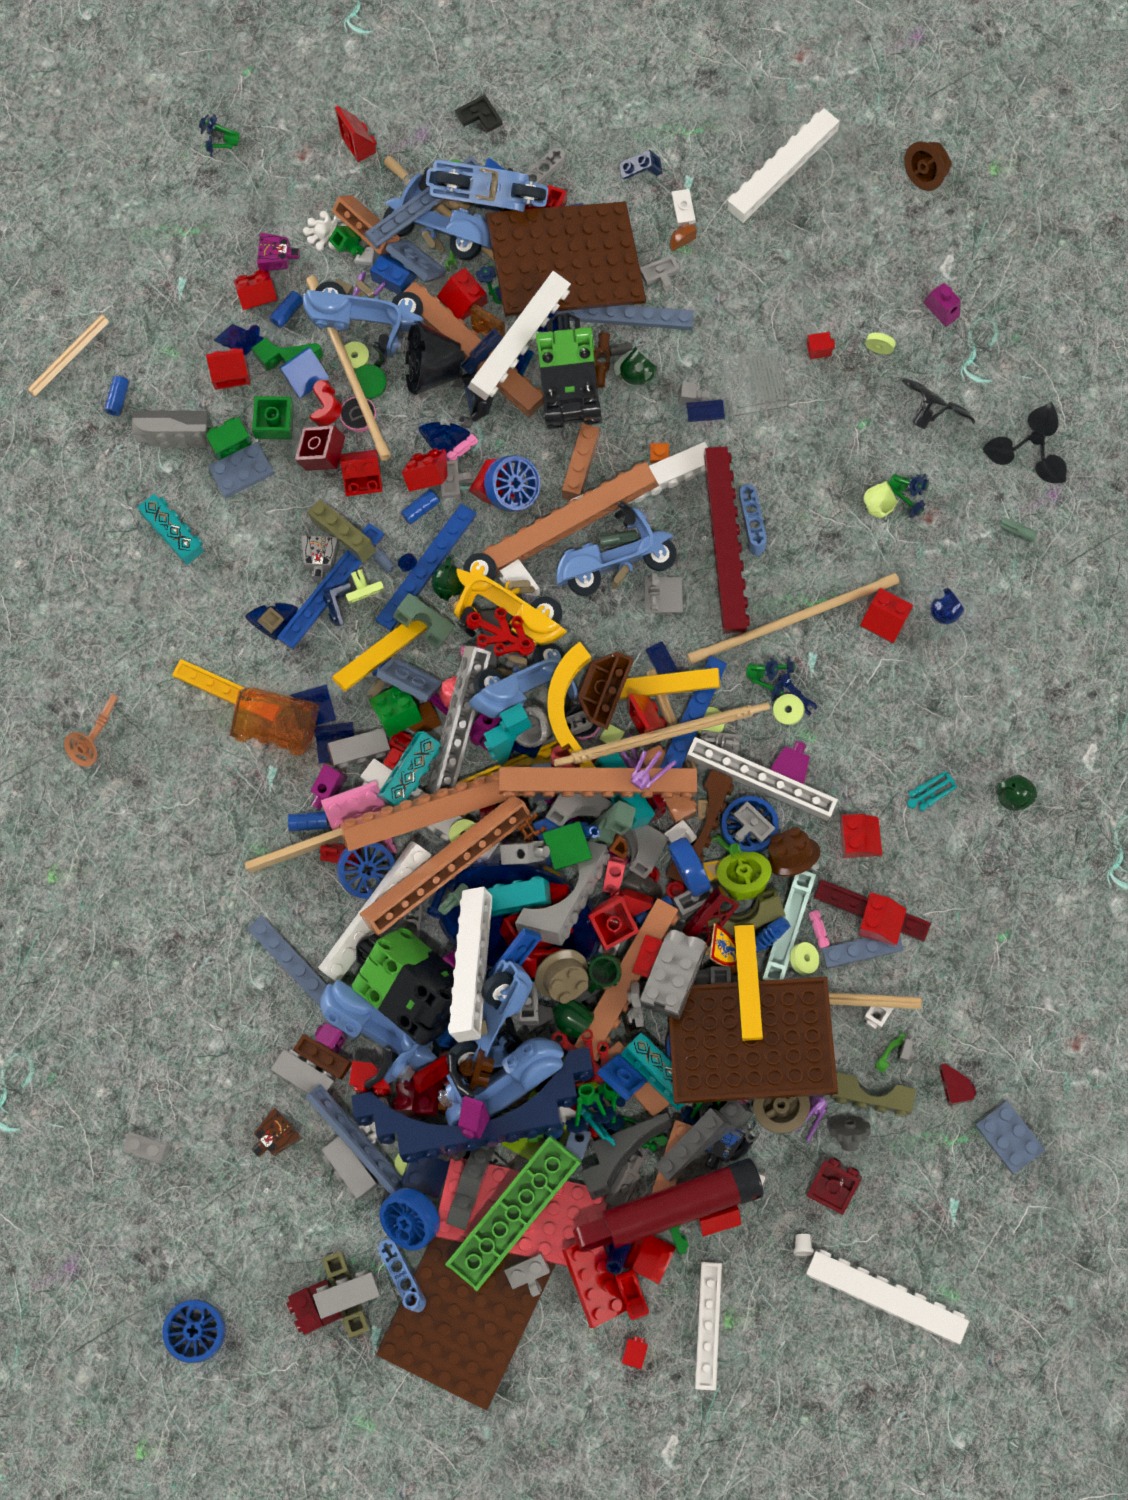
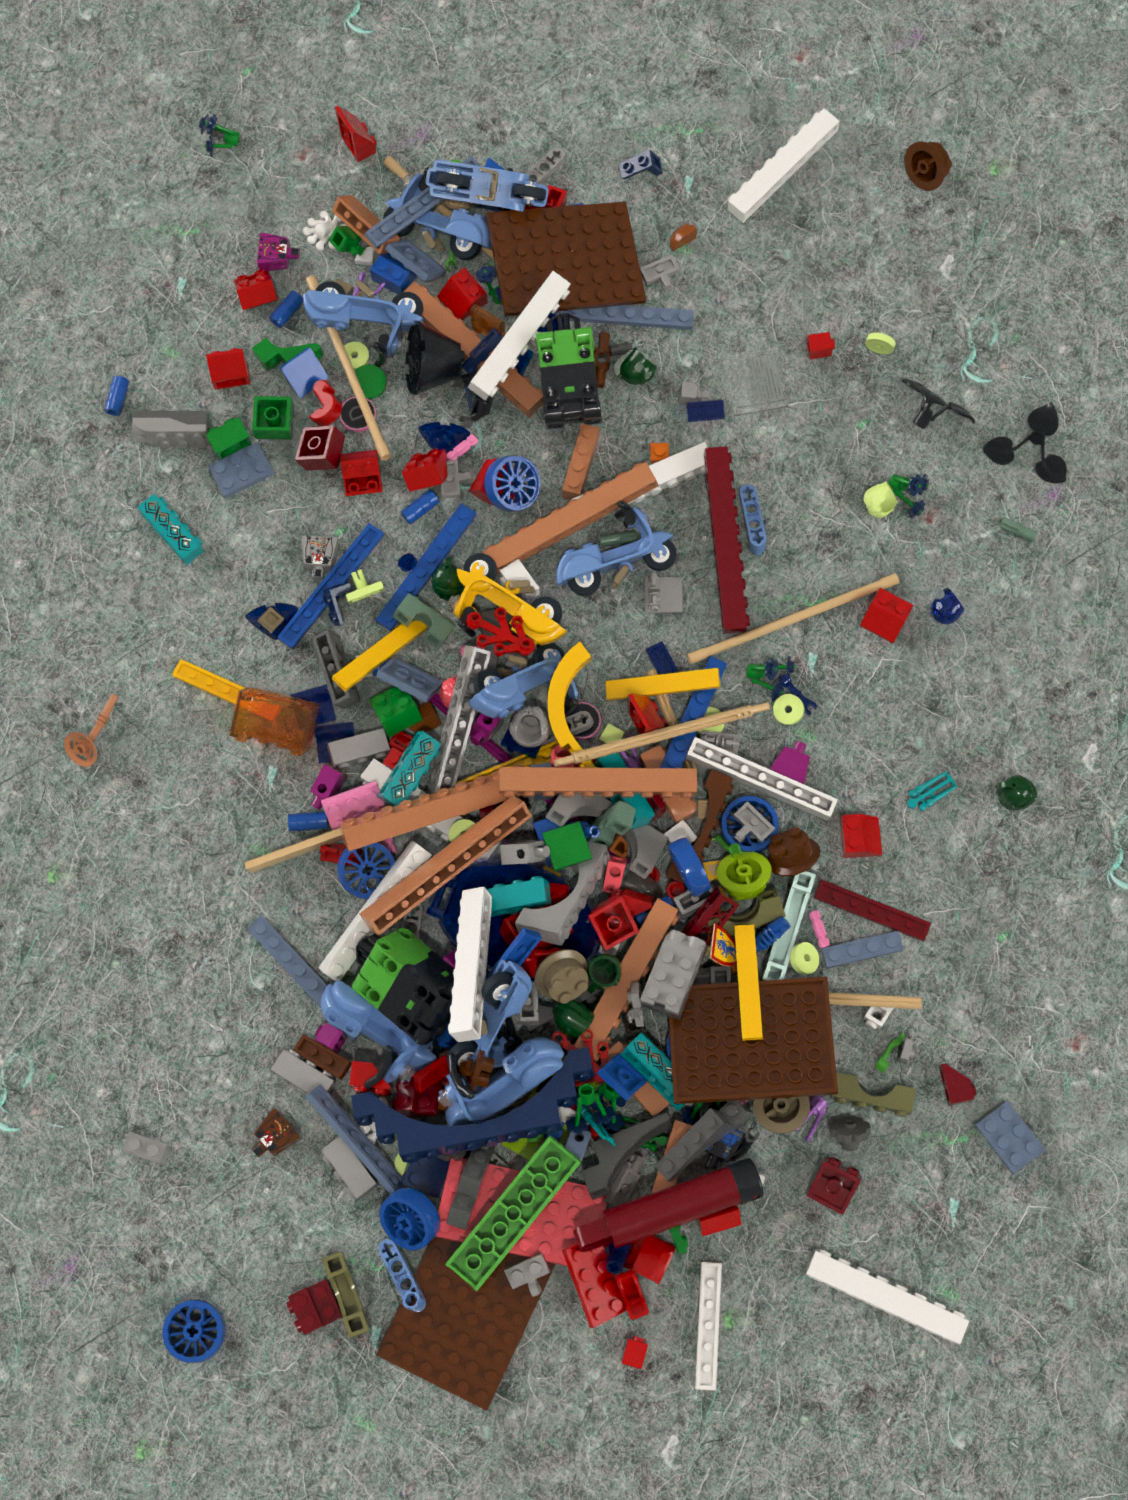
tan axle [28,315,109,396] -> none
clear blue hinge [214,324,264,355] -> none
olive arch [307,499,376,563] -> none
light grey brick [313,1269,381,1319] -> none
dark tan tile [366,679,385,699] -> none
sand blue pin [373,549,396,574] -> none
sand green axle [438,883,469,915] -> none
pearl dark grey plate [454,94,503,133] -> none
magenta slope [458,1096,490,1139] -> none
teal arch [484,703,533,766] -> none
dark orange piece [517,813,546,841] -> none
reddish brown wedge [577,651,634,730] -> none
medium lavender plant [630,751,676,790] -> none
red plate [632,935,663,978] -> none
white plate [671,189,696,226] -> none
white piece [793,1234,814,1256] -> none
red slope [858,892,907,946] -> none
magenta torso [923,283,961,327] -> none
none -> dark grey brick [312,629,360,709]

